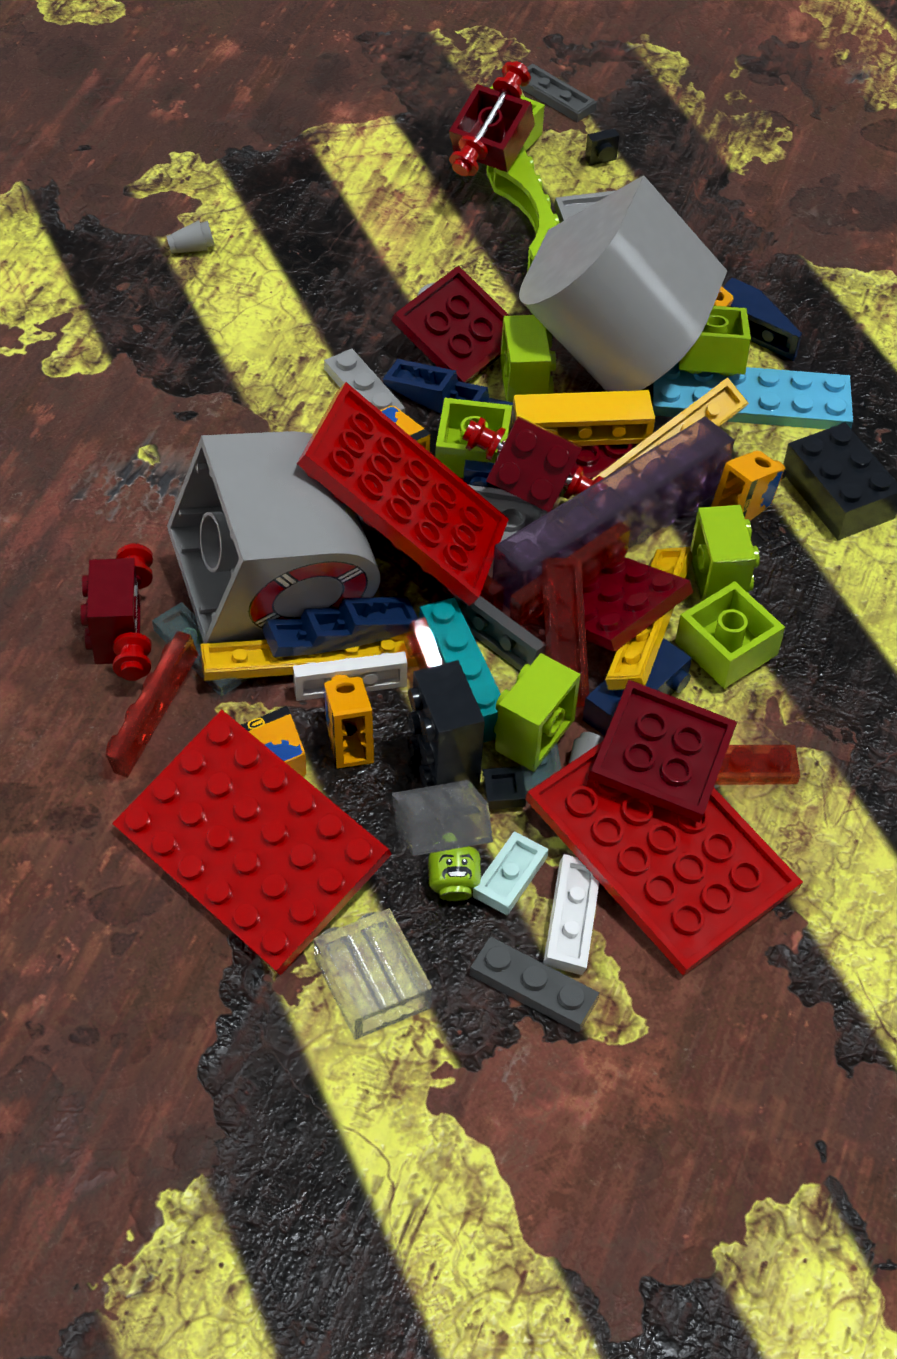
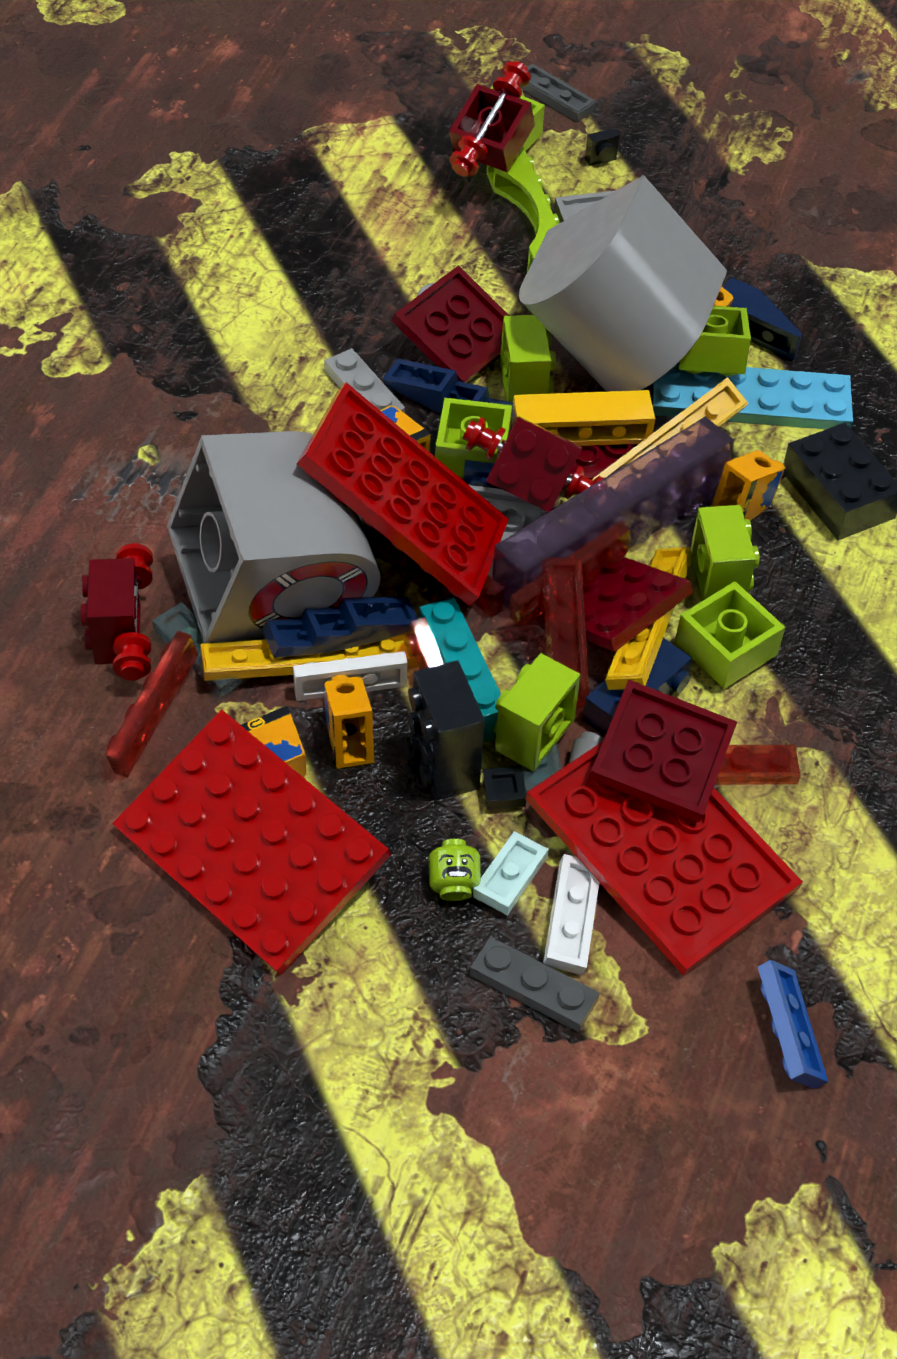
light grey cone [166,220,215,254] -> none
clear brick [314,908,432,1040] -> none
clear brick [392,780,493,856] -> none
dark grey plate [453,595,546,671] -> none
none -> blue plate [758,960,829,1089]

